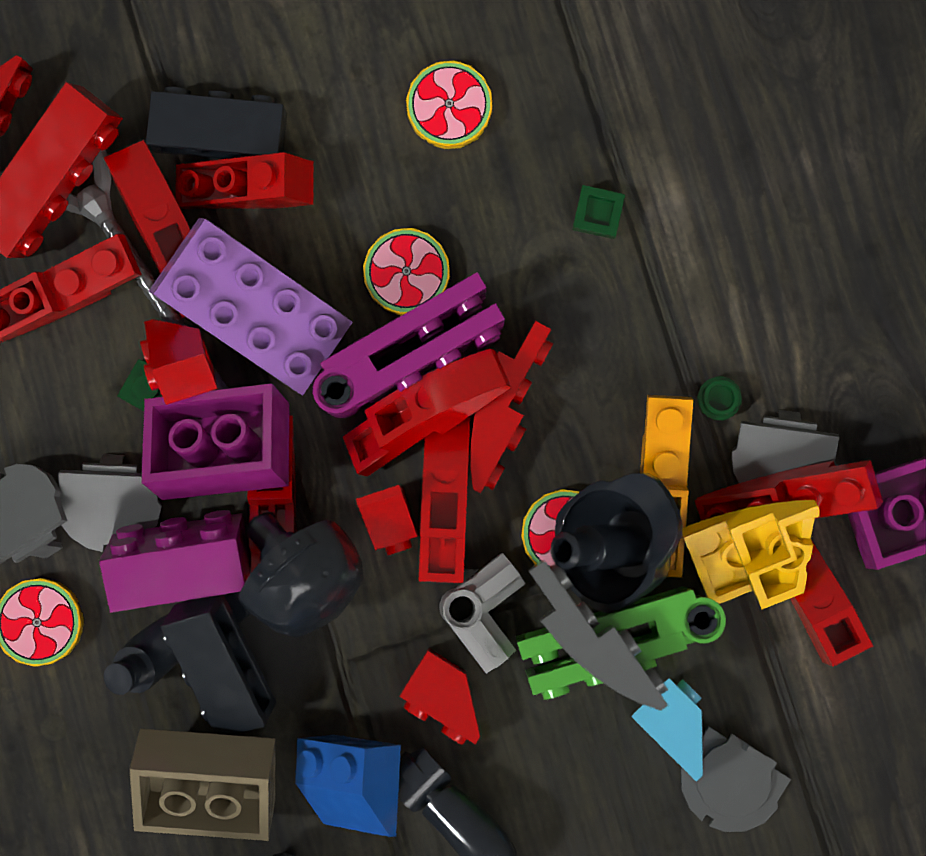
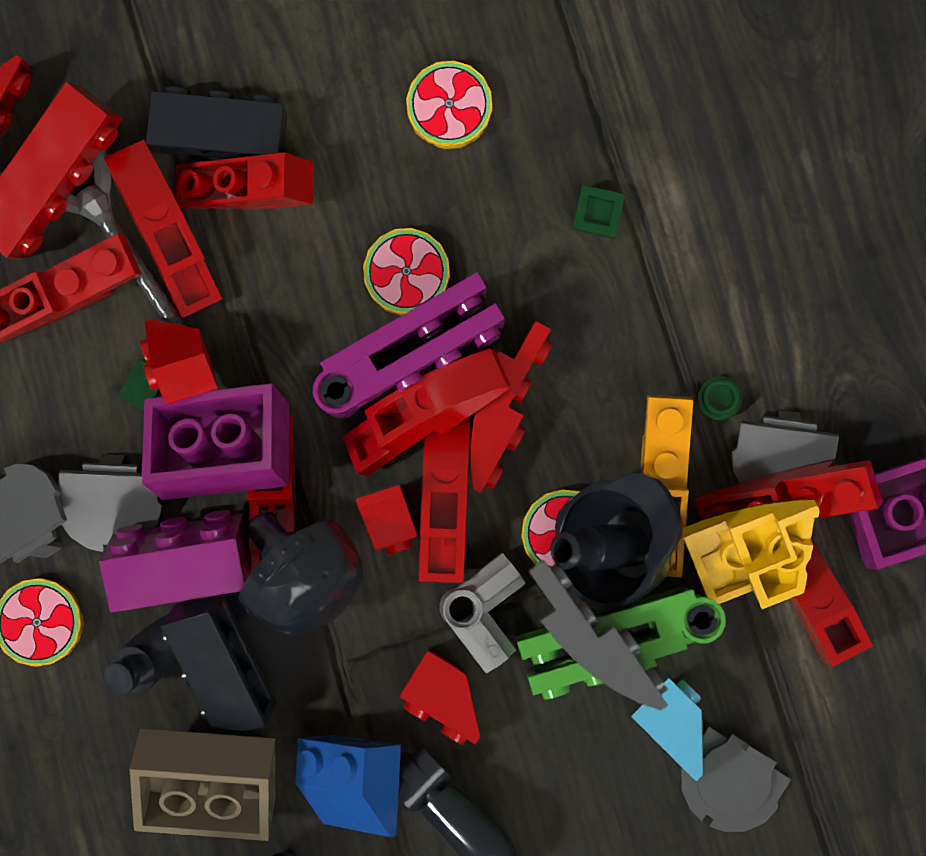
medium lavender brick [149,218,352,396] -> none

